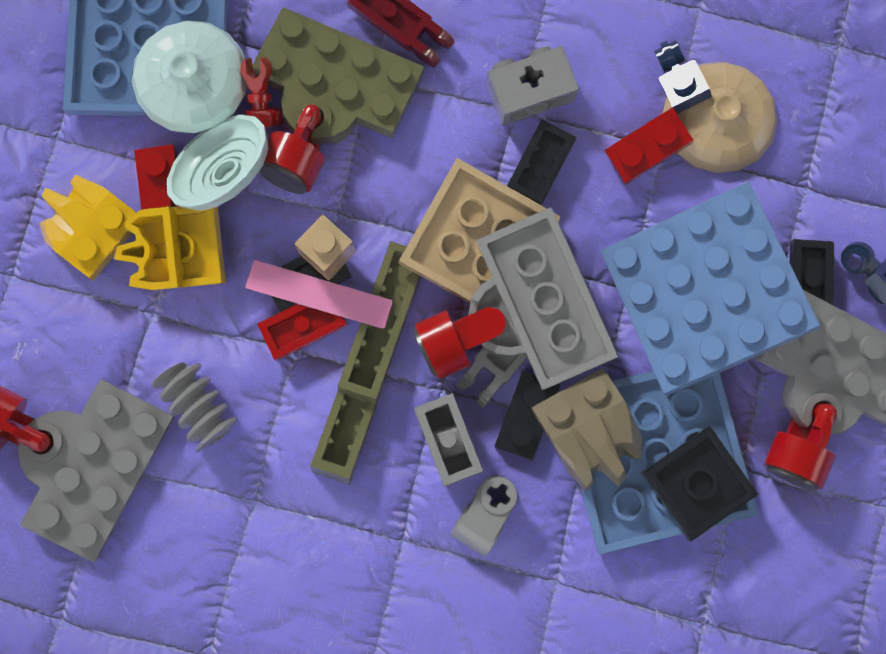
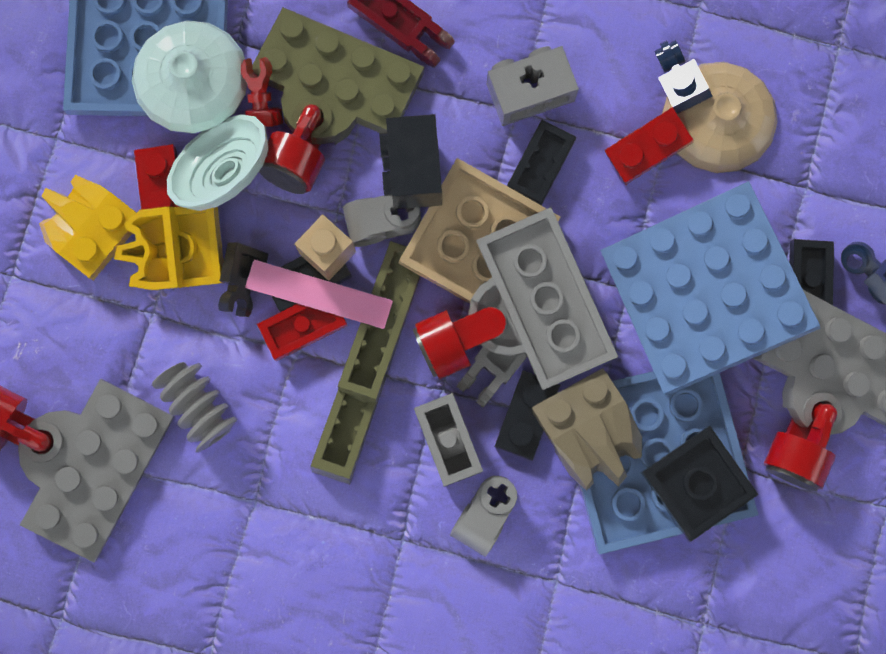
none -> black plate [218,242,269,317]
none -> light grey piece [342,196,421,247]
none -> black brick [379,114,442,209]

